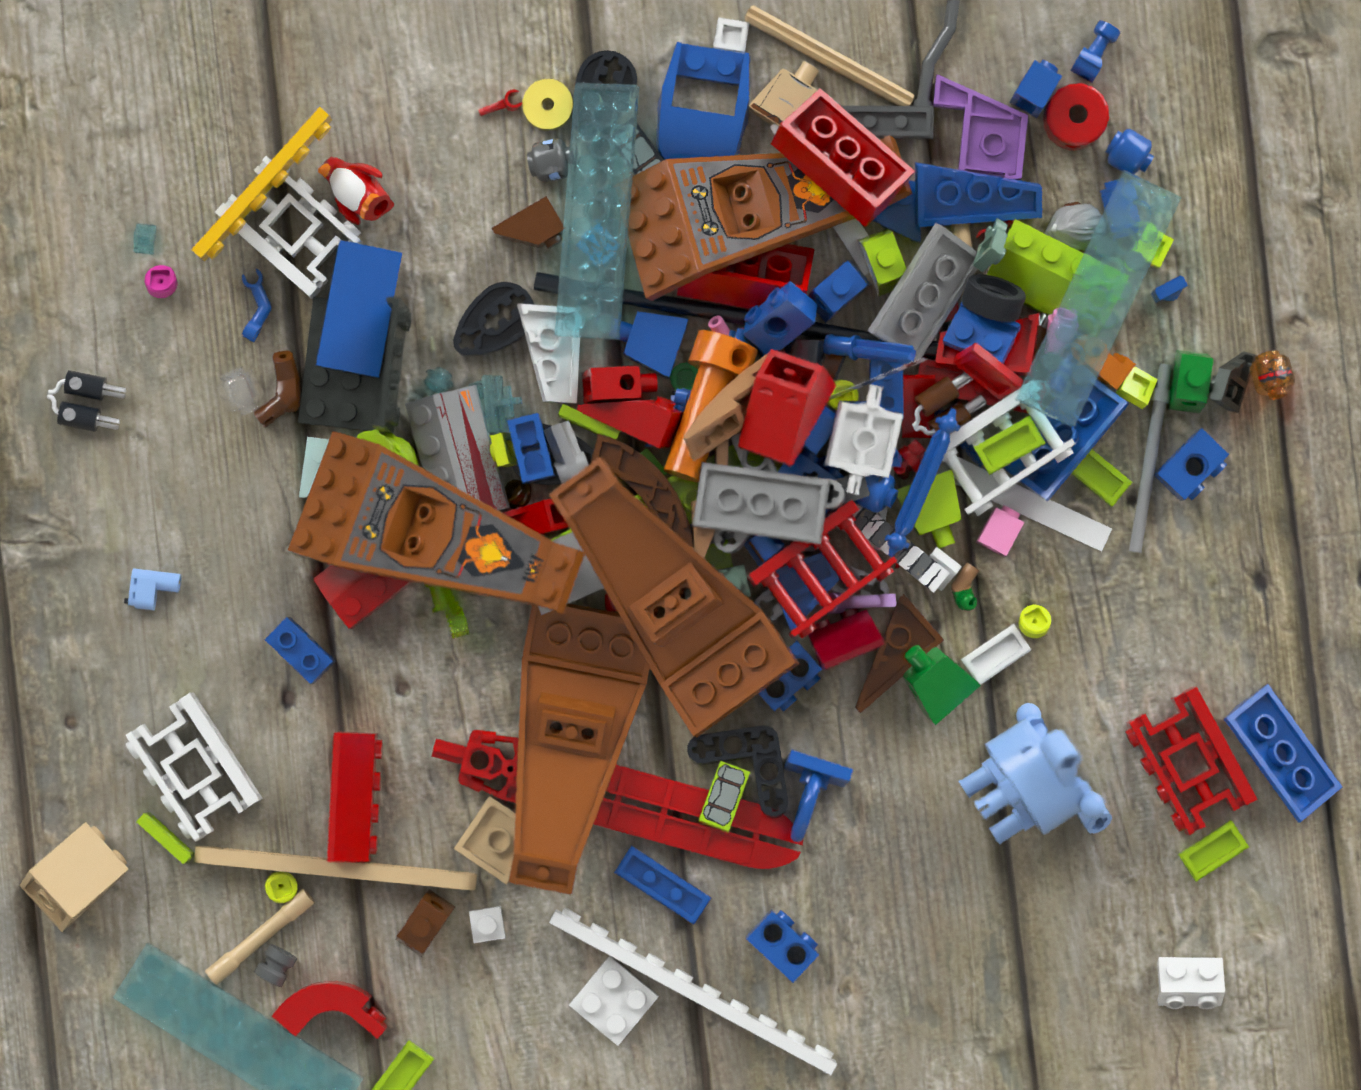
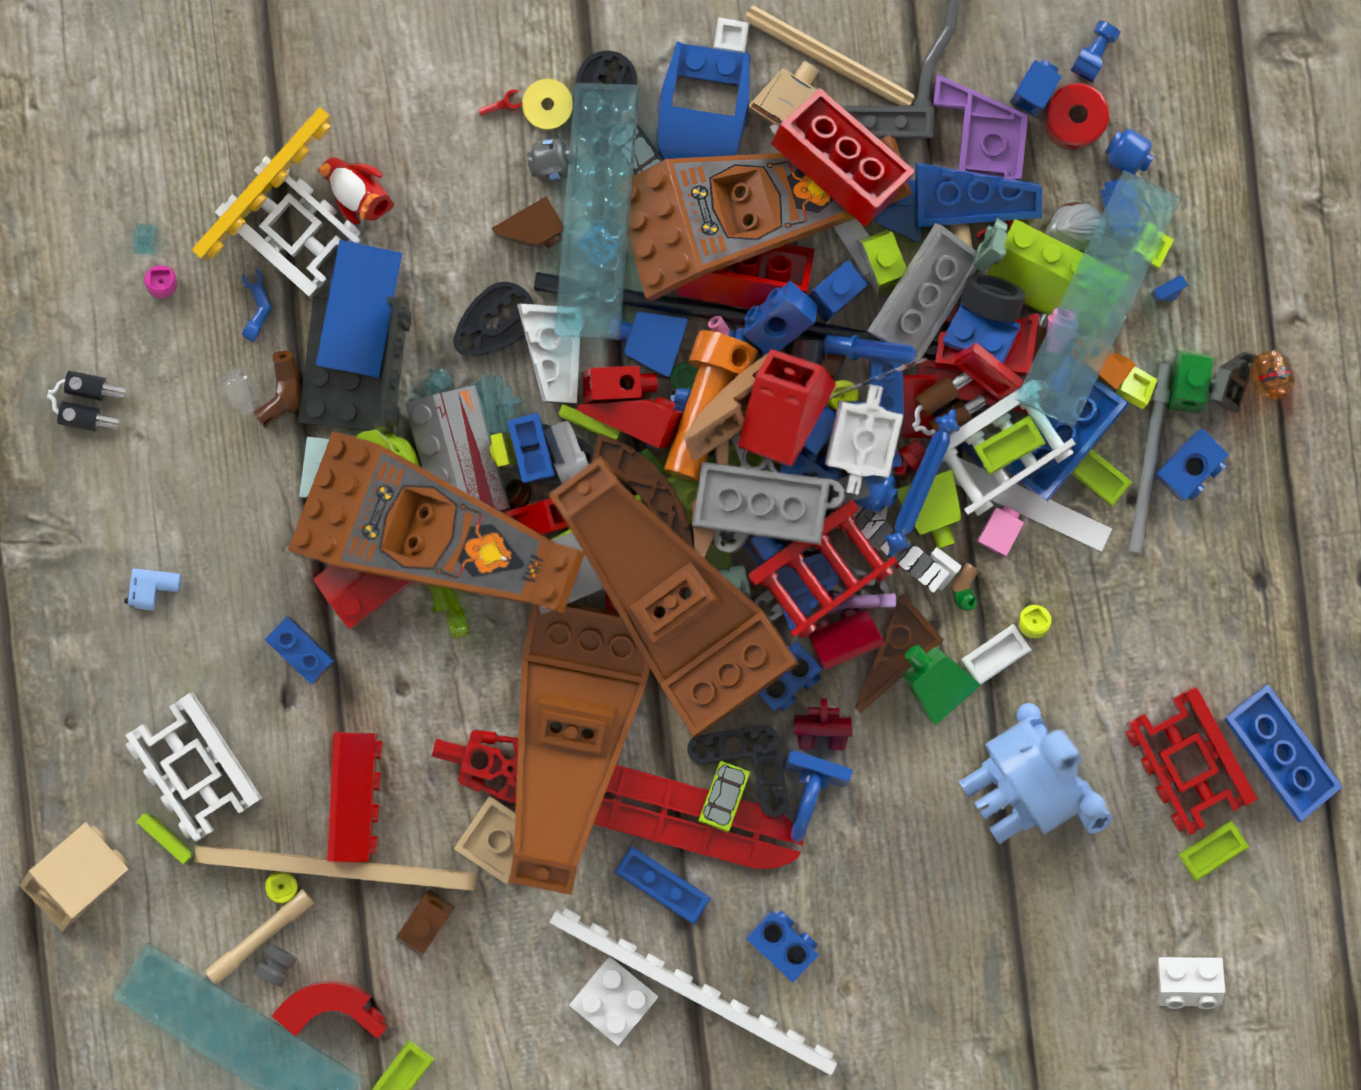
white plate [469,906,506,943] -> none
none -> dark red hips [794,698,852,751]

